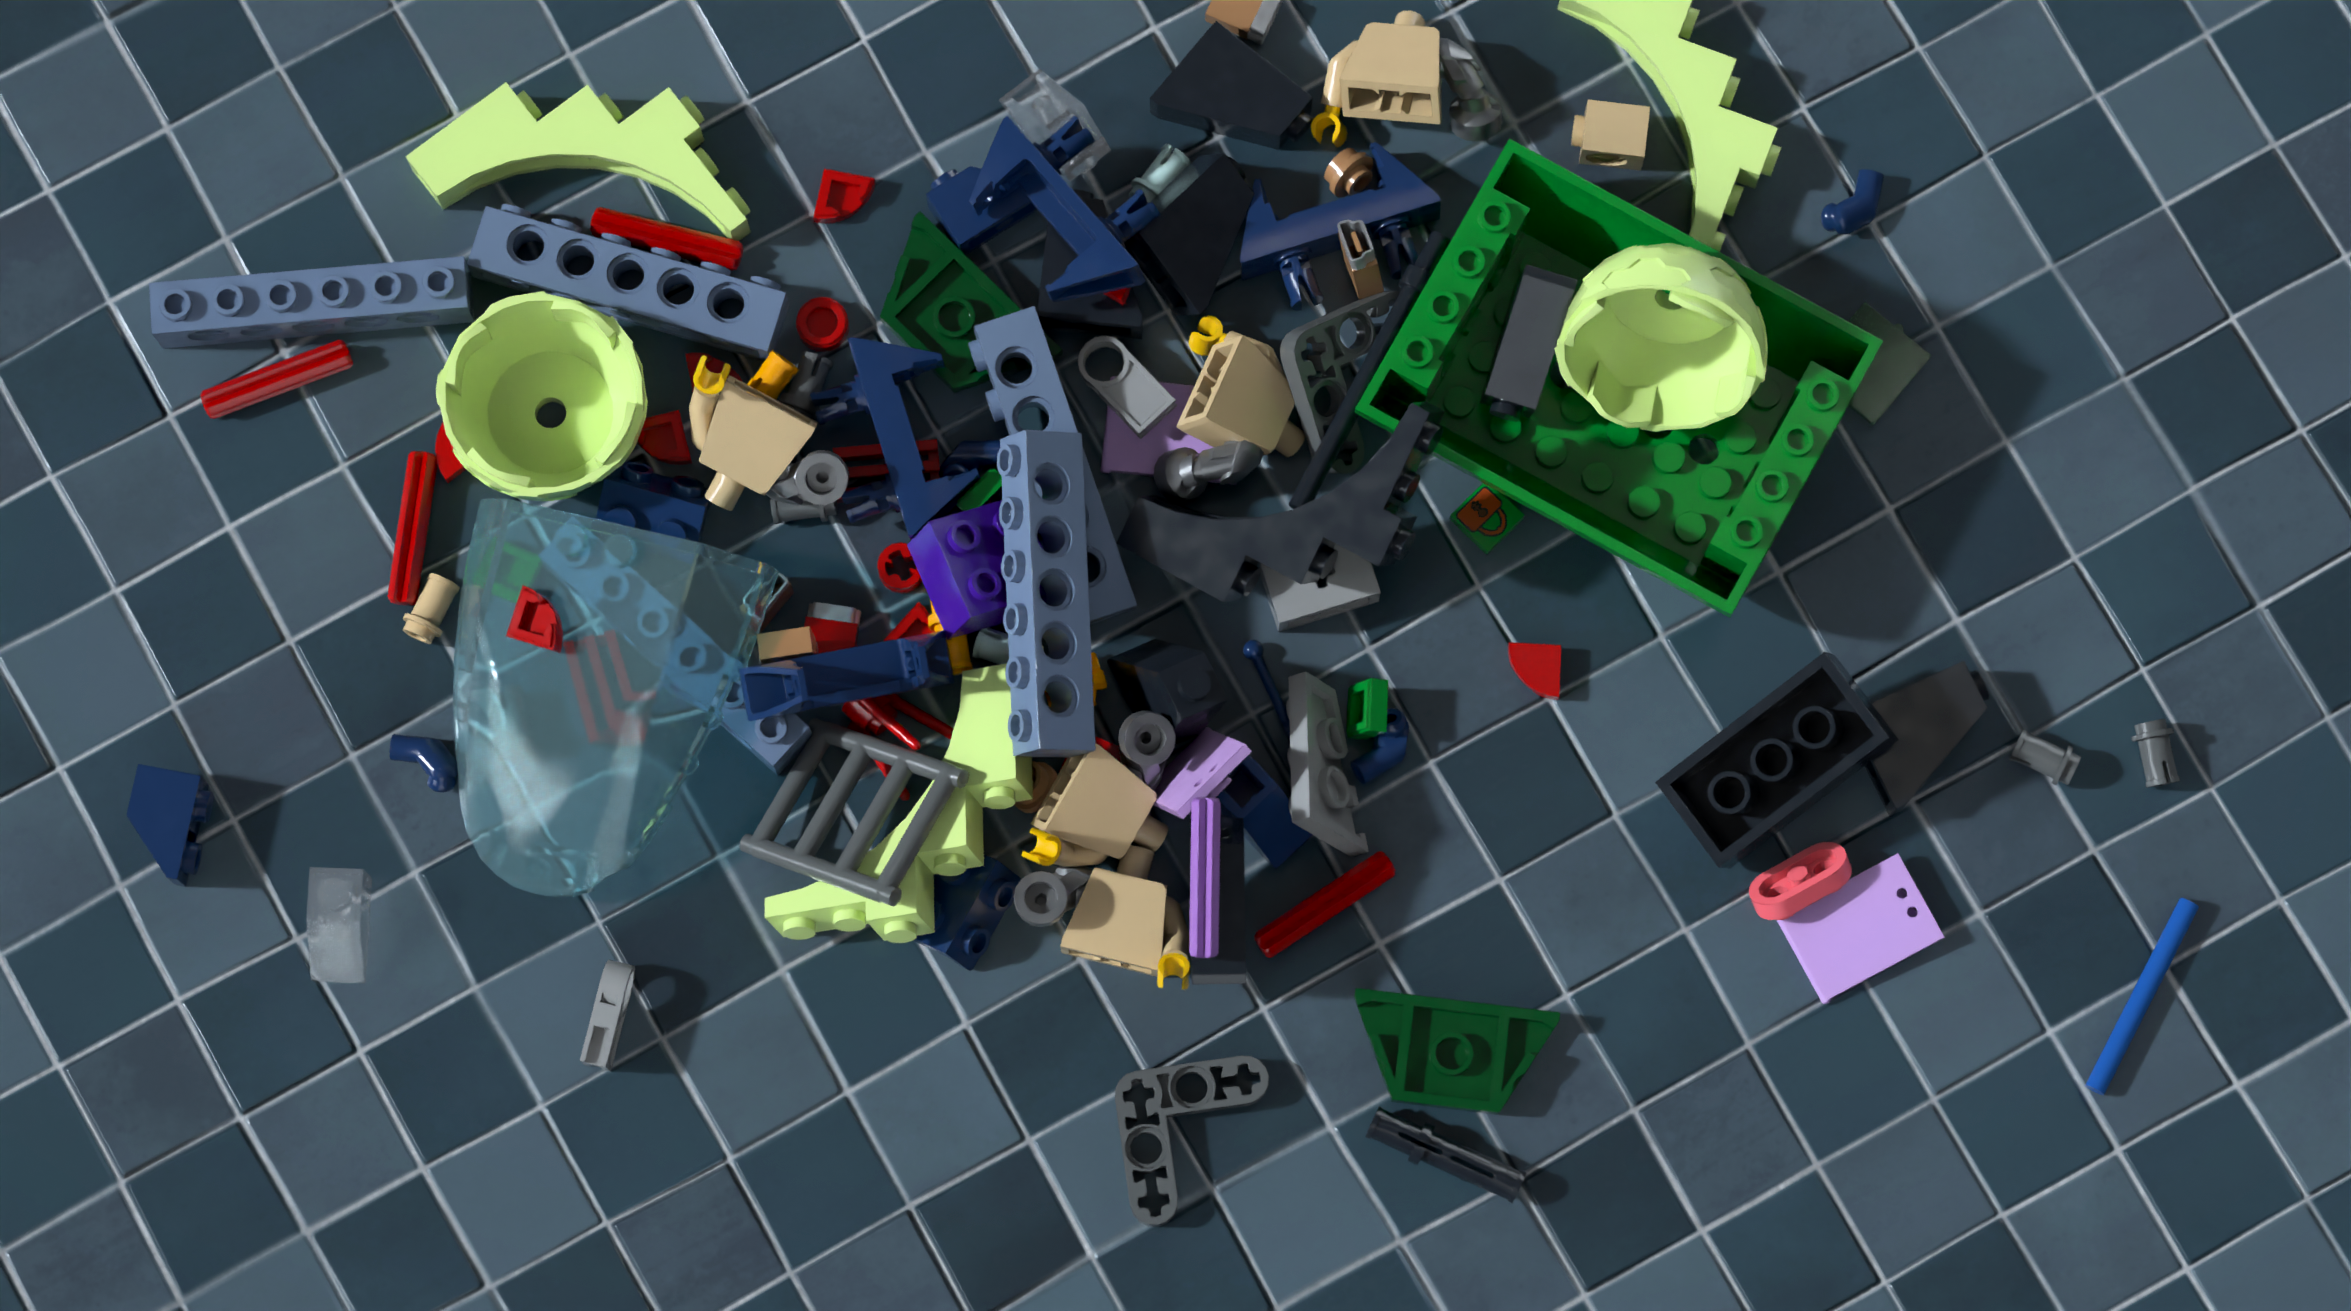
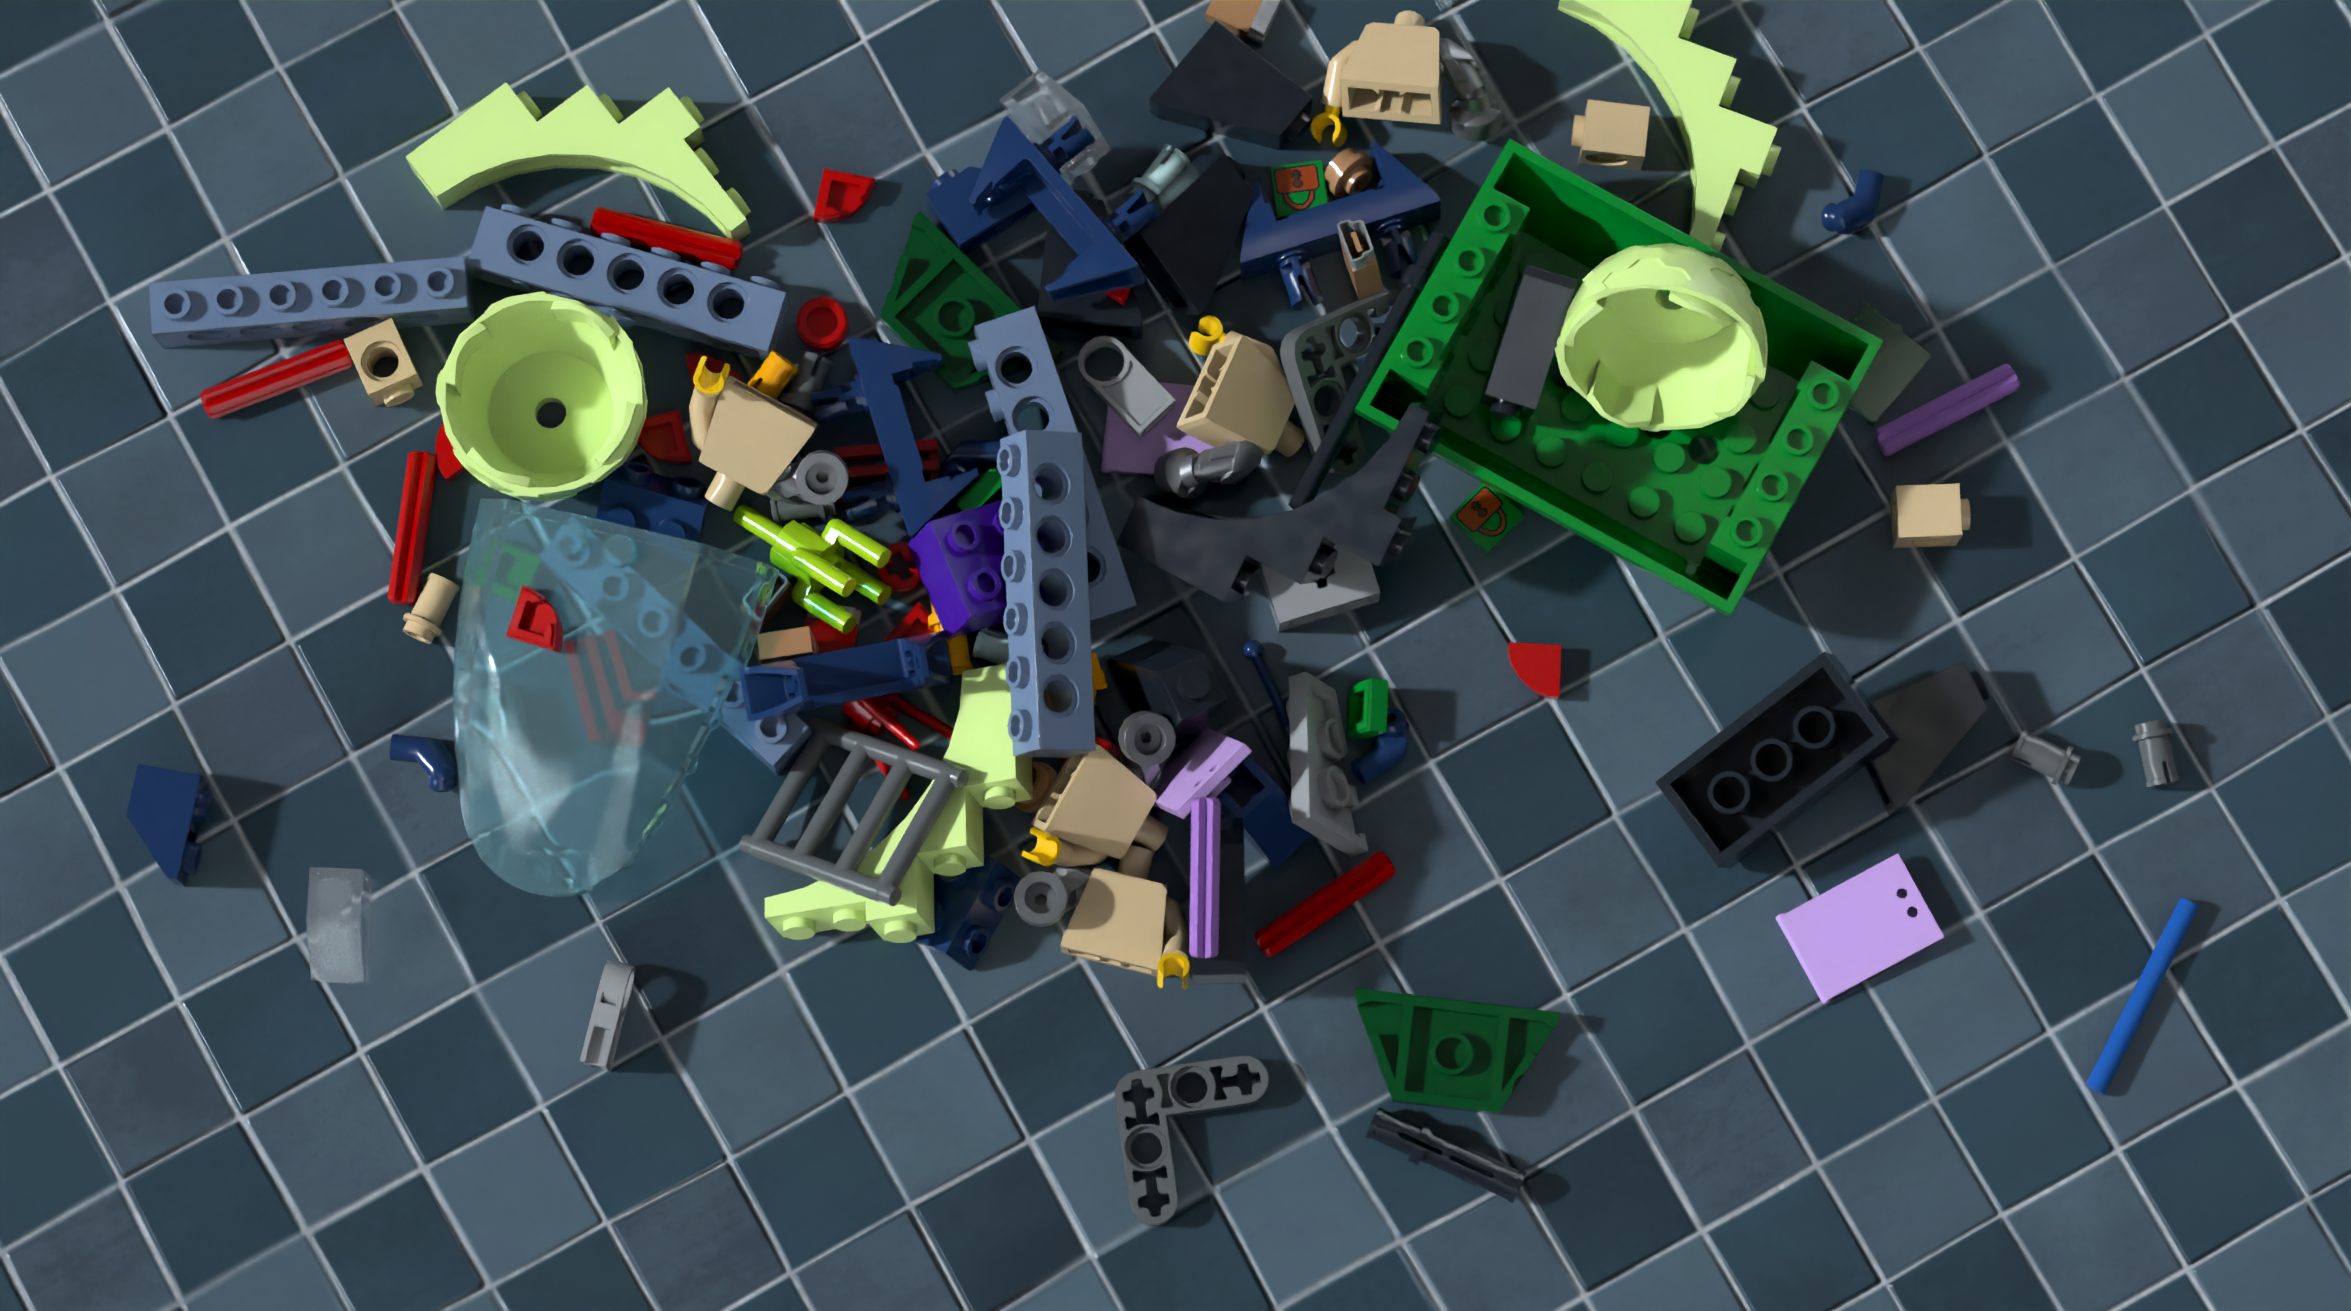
coral plate [1749,842,1852,920] -> none
none -> tan brick [343,318,423,407]
none -> lime plant [733,504,891,634]
none -> tile [1270,160,1328,221]
none -> medium lavender axle [1874,364,2020,456]
none -> tan brick [1890,483,1970,548]

